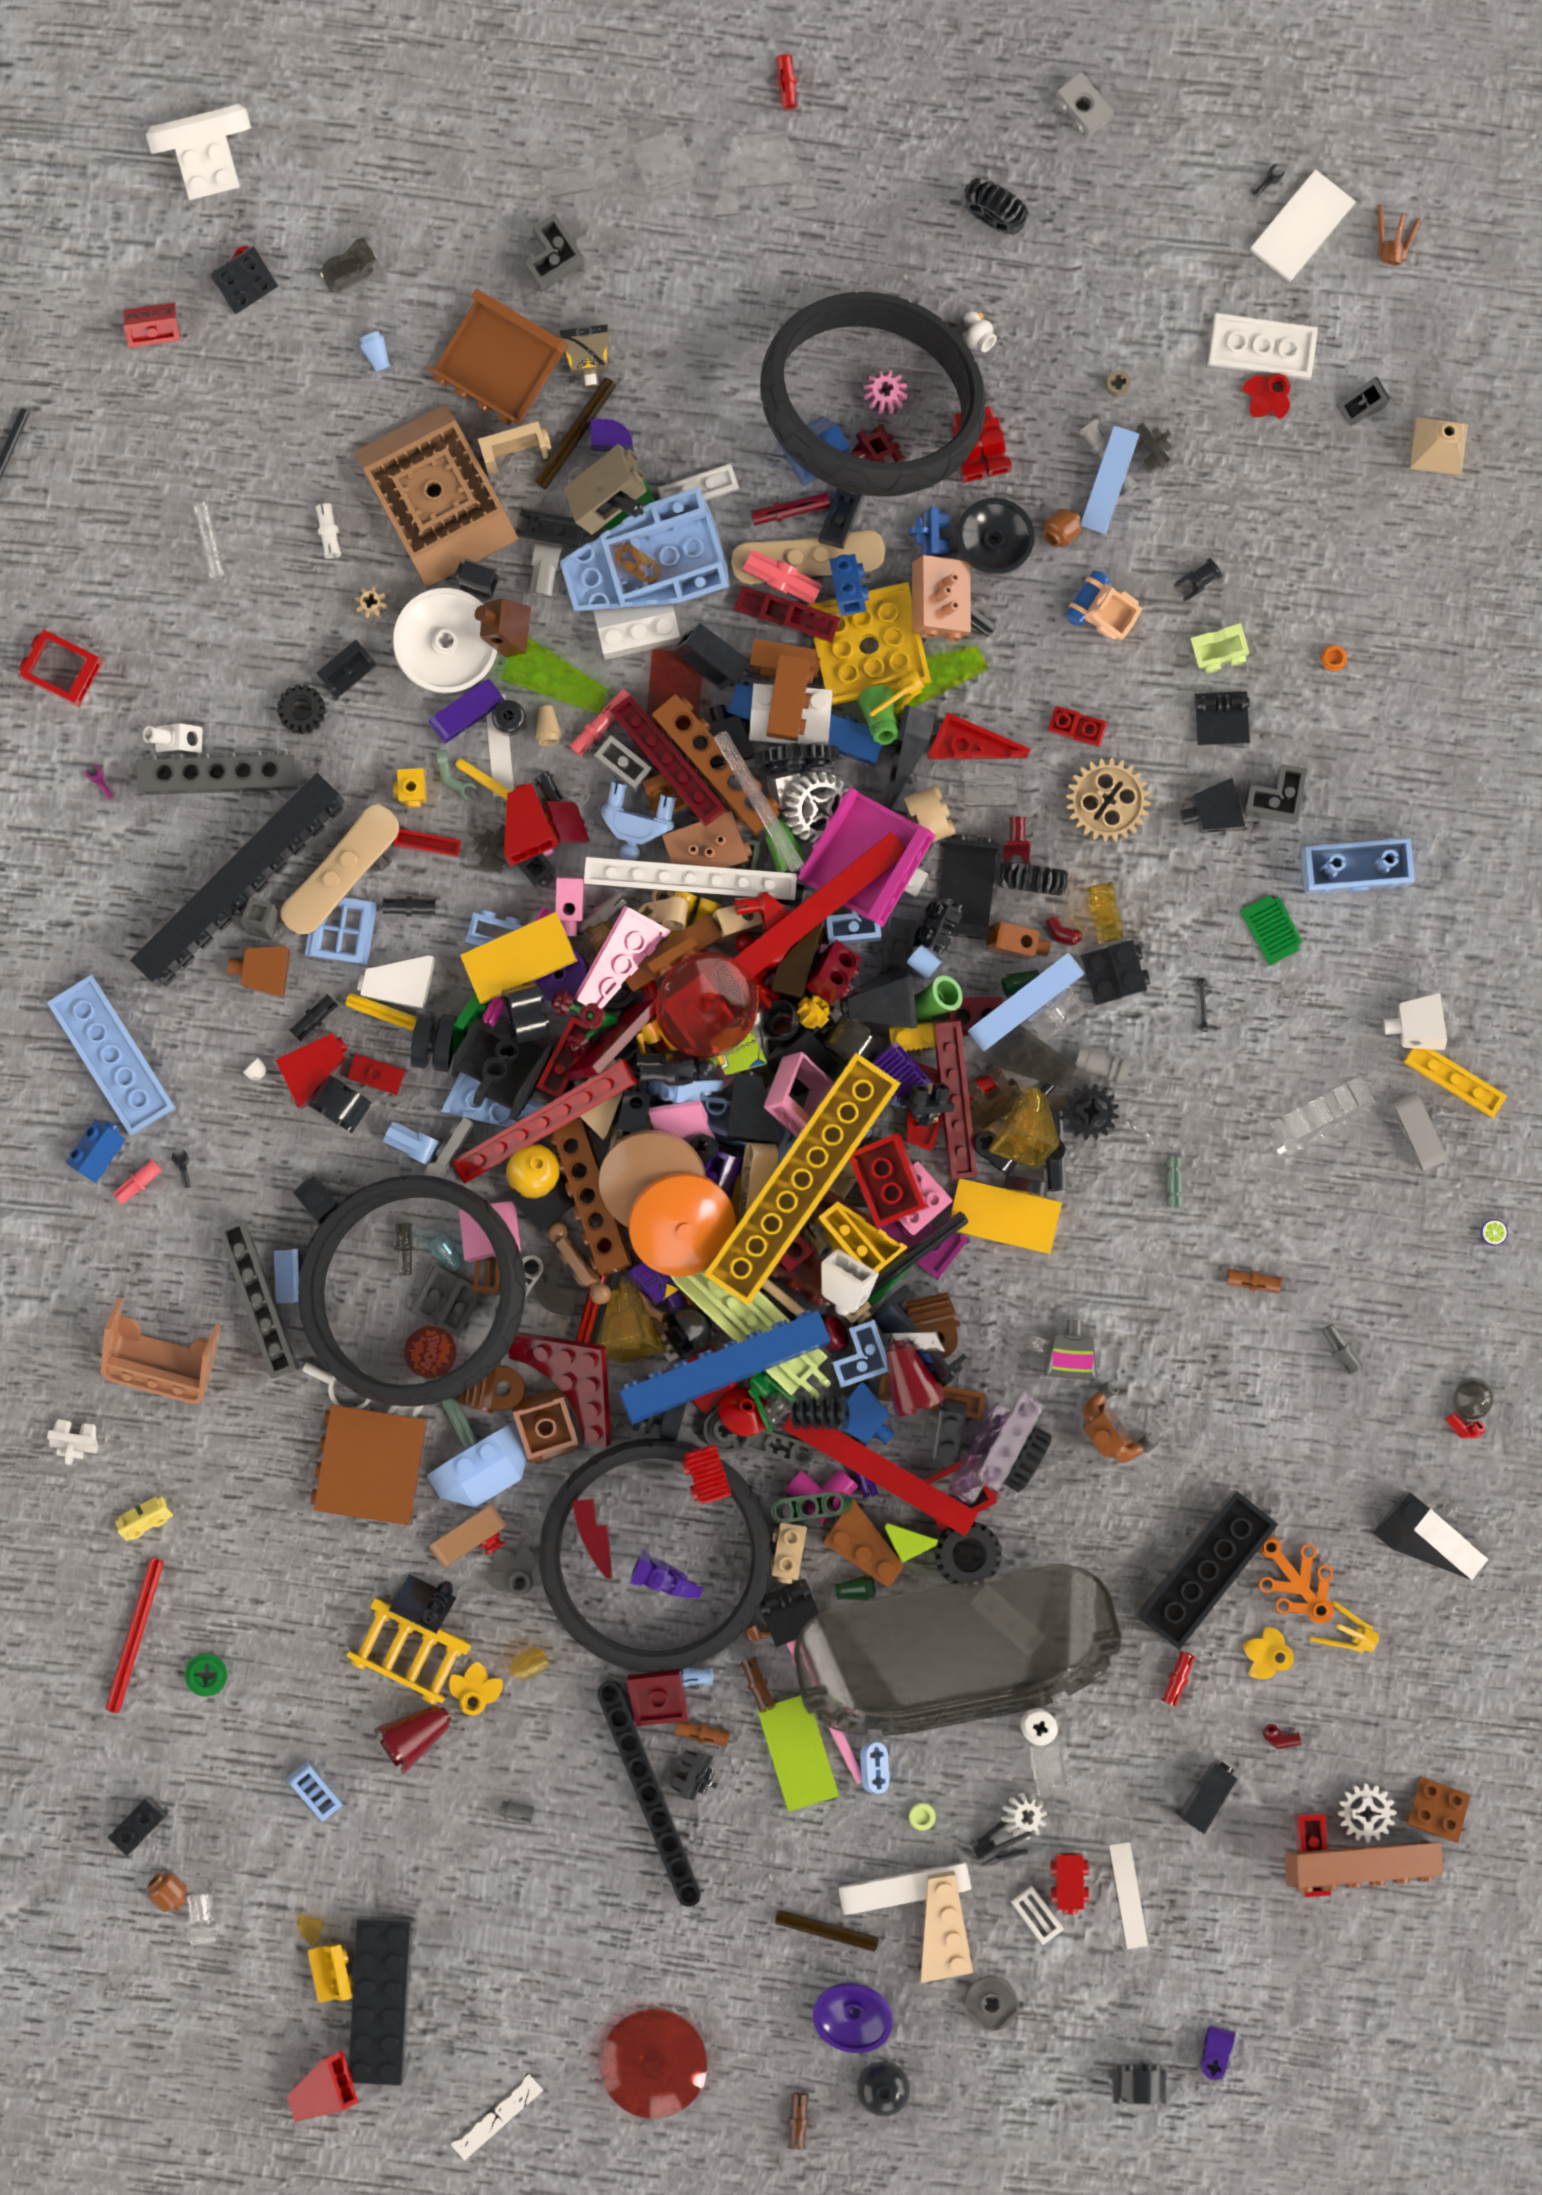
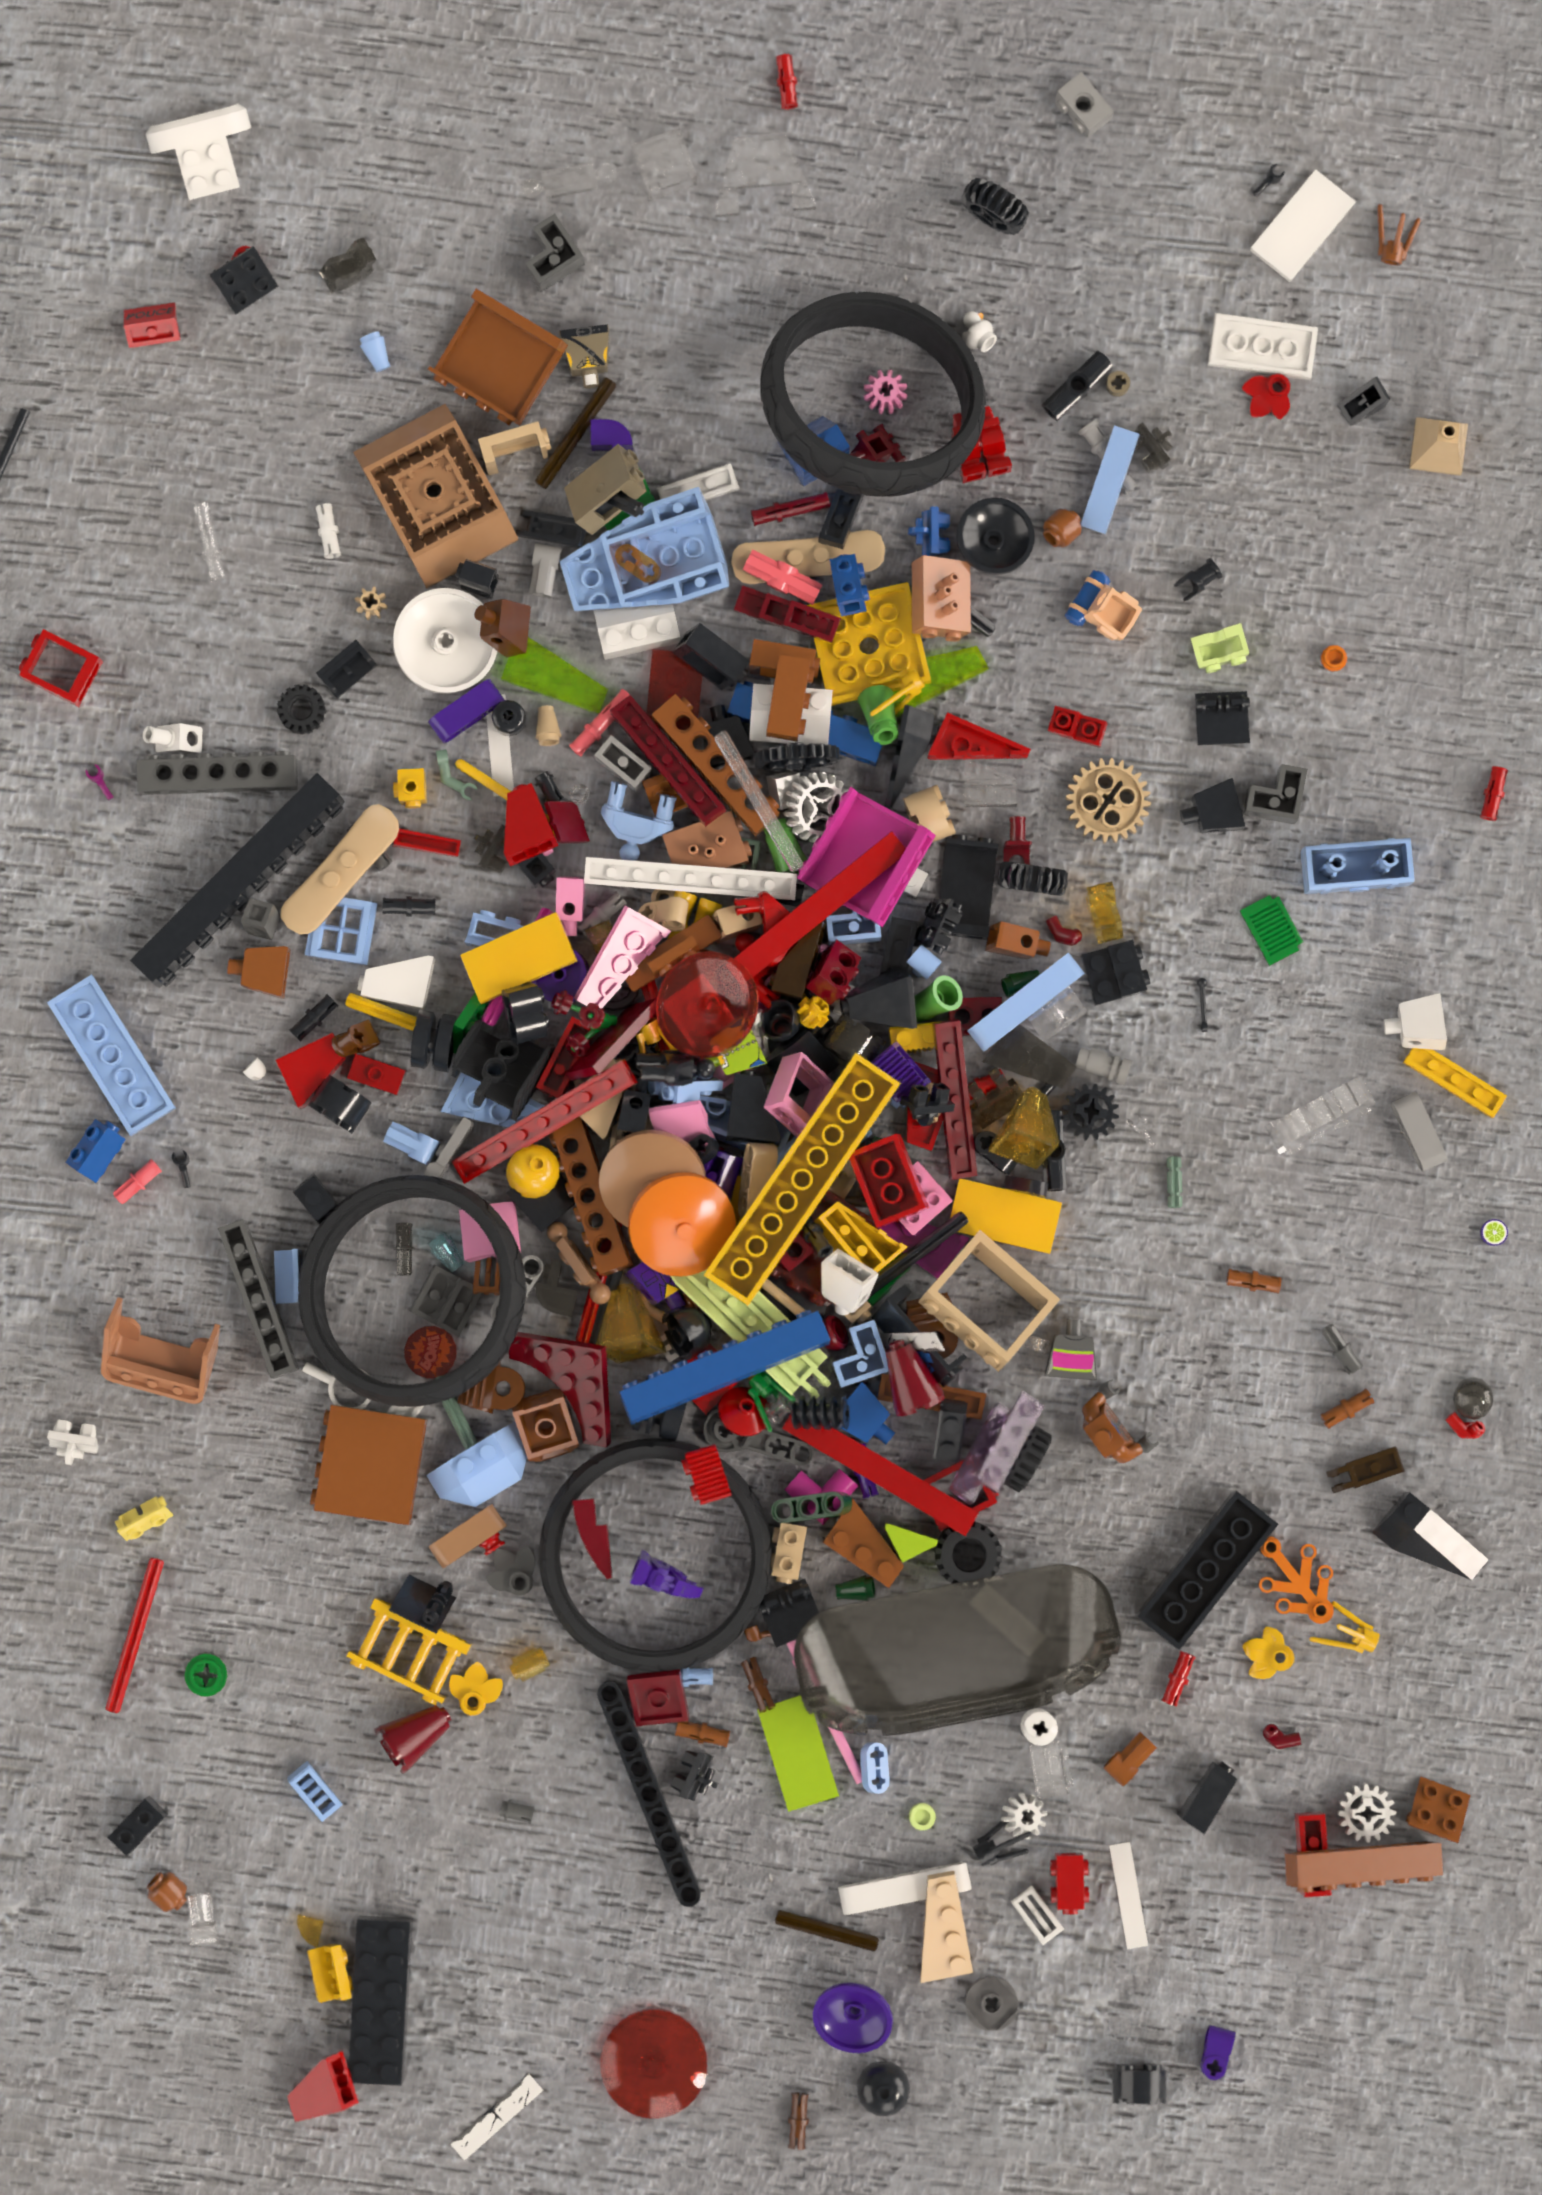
none -> reddish brown piece [332,1019,381,1057]
none -> tan window [918,1230,1060,1372]
none -> black piece [1042,350,1113,421]
none -> dark orange piece [1103,1731,1157,1787]
none -> dark orange pin [1320,1388,1375,1429]
none -> dark brown hinge [1326,1446,1405,1493]
none -> red pin [1480,766,1508,821]

